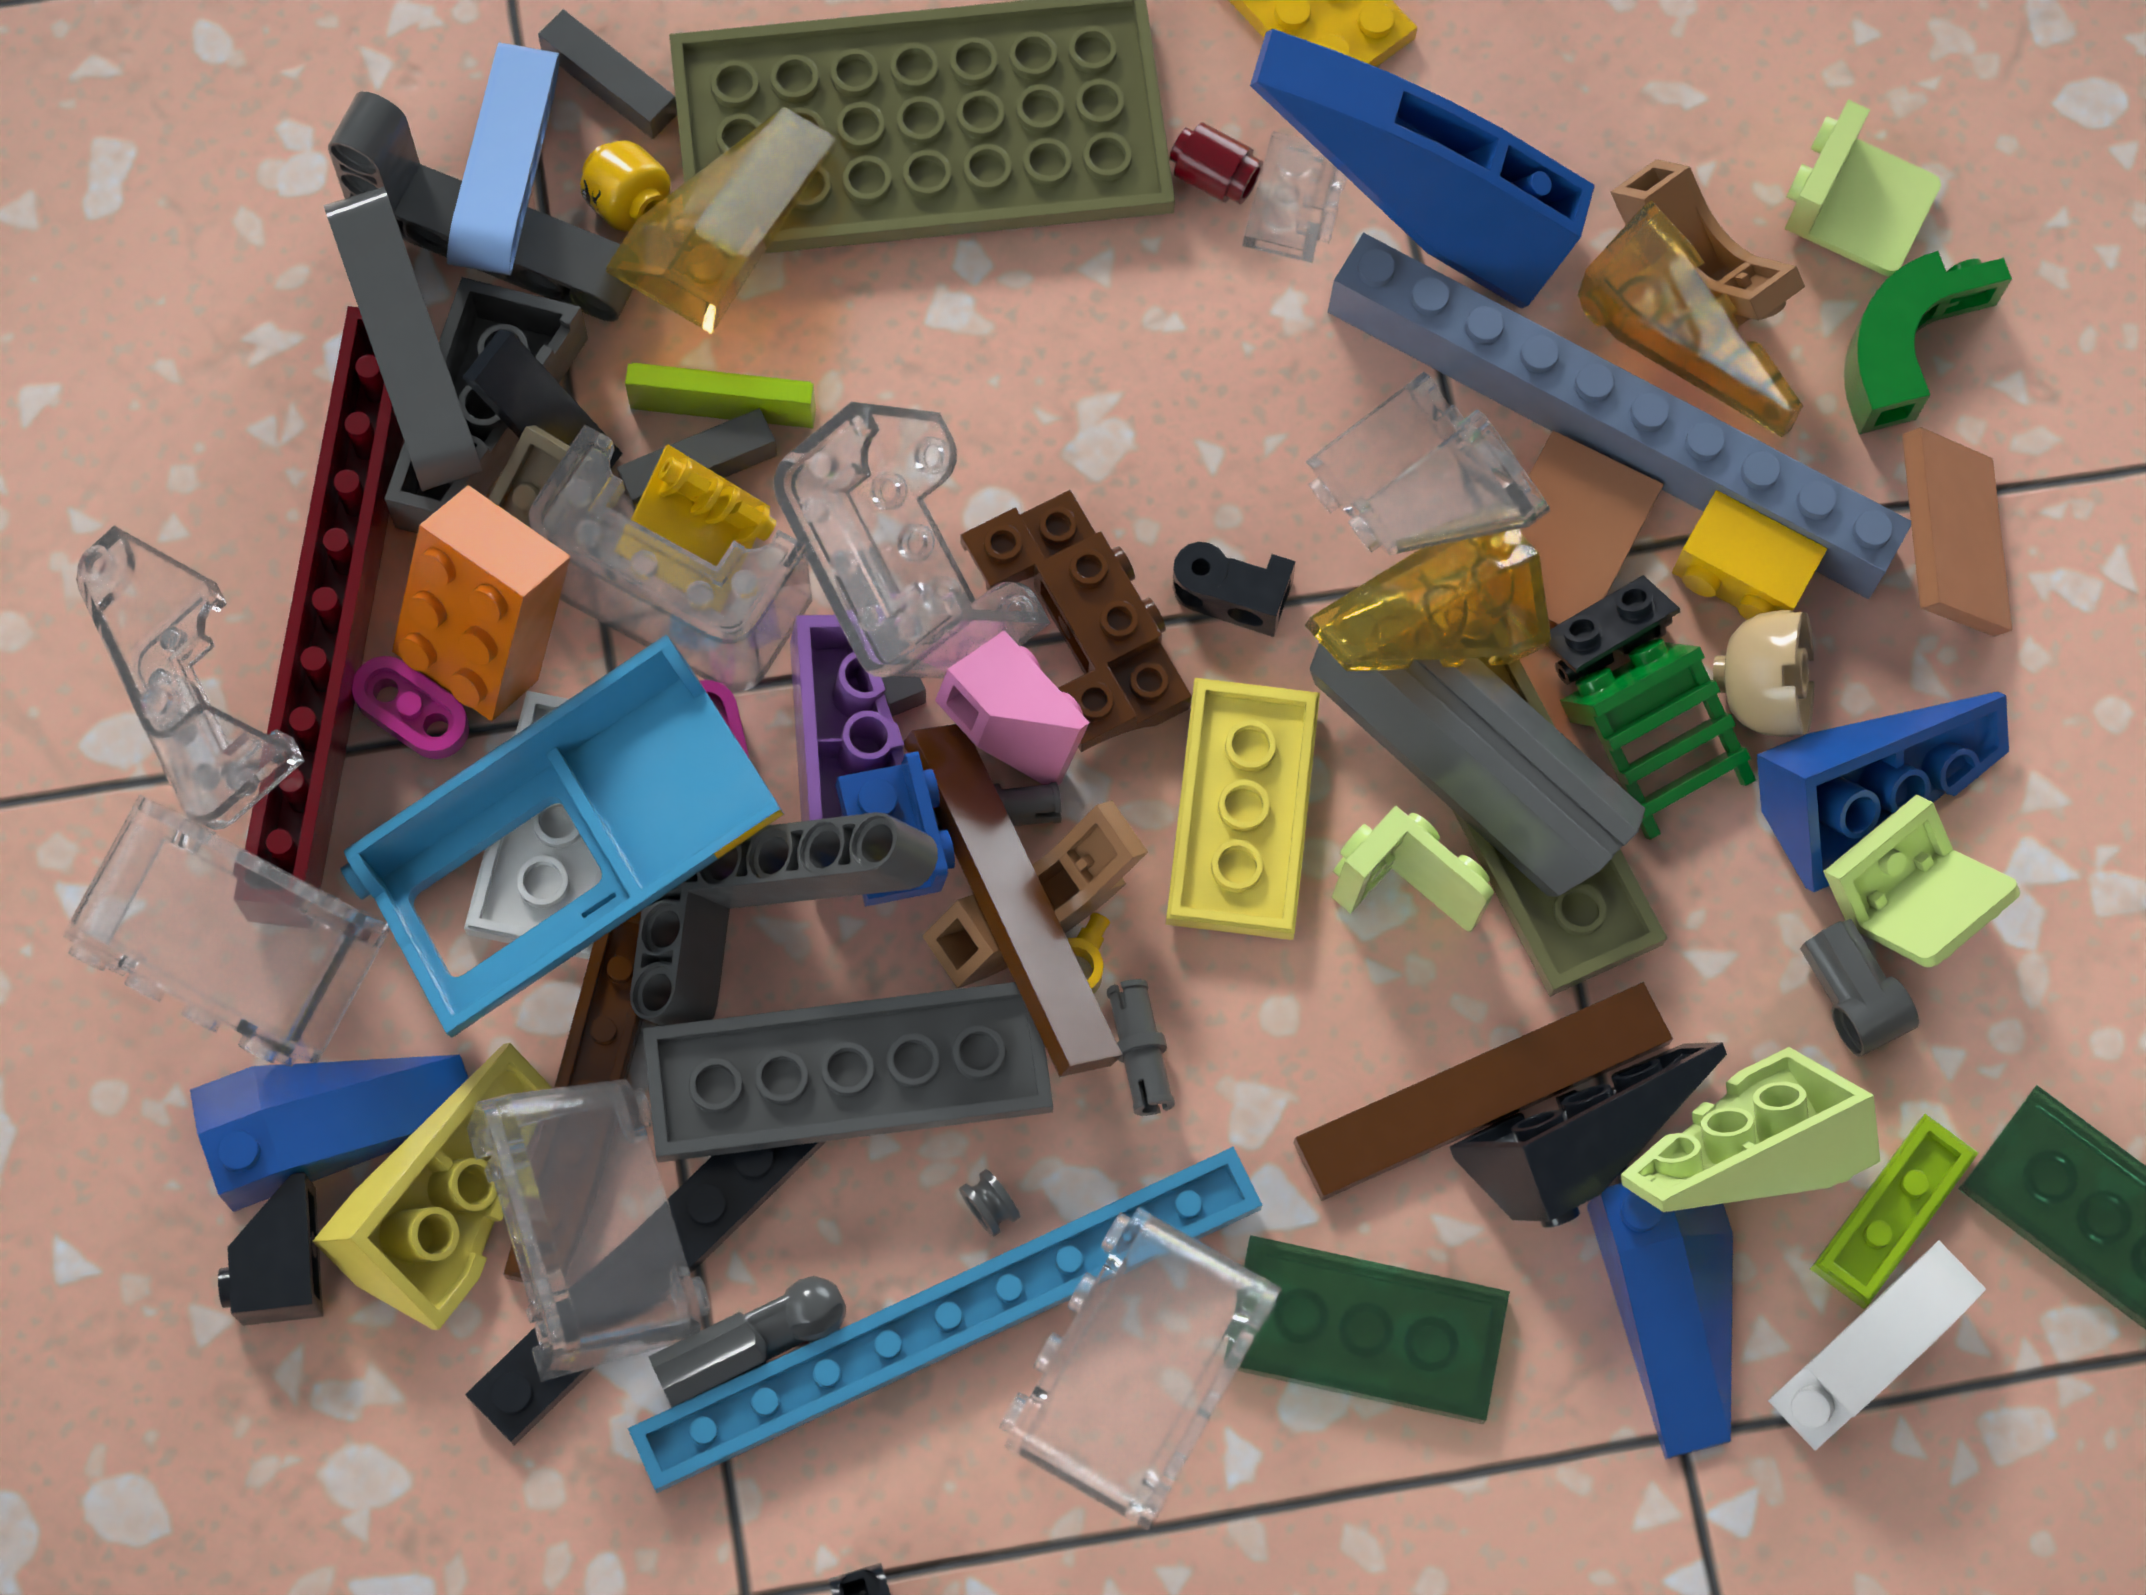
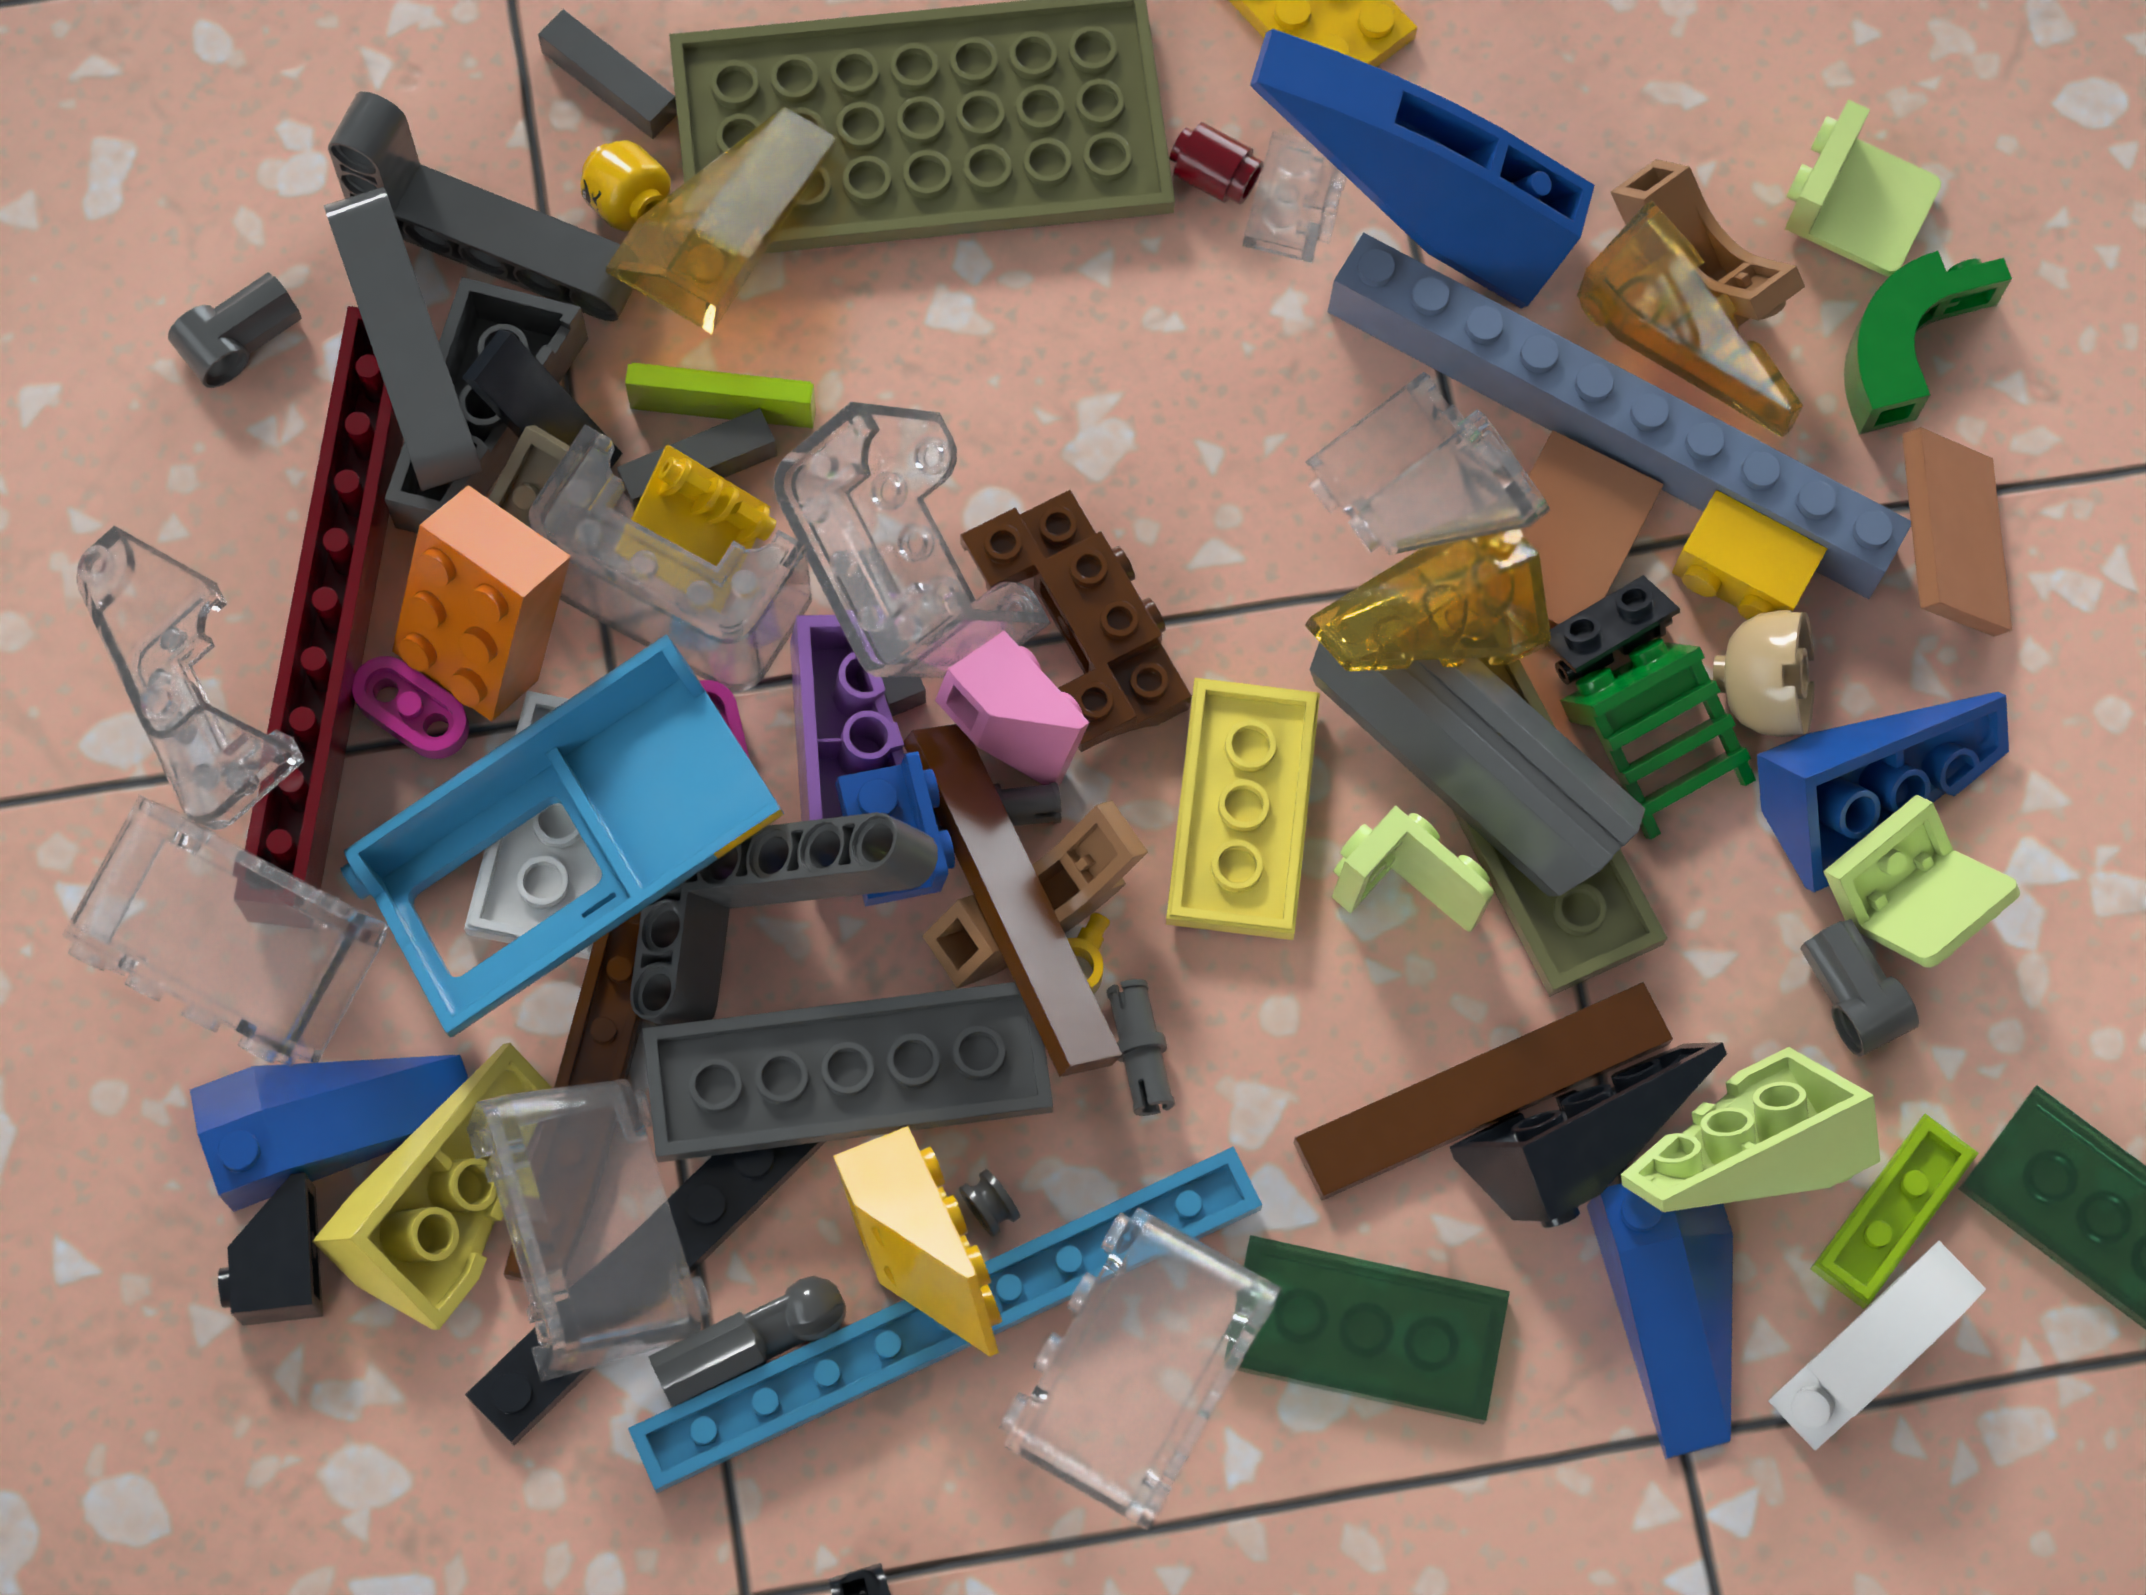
light blue beam [447,42,560,275] -> none
black leg [1173,542,1296,637] -> none
none -> dark grey piece [168,272,302,388]
none -> yellow slope [833,1126,1002,1357]

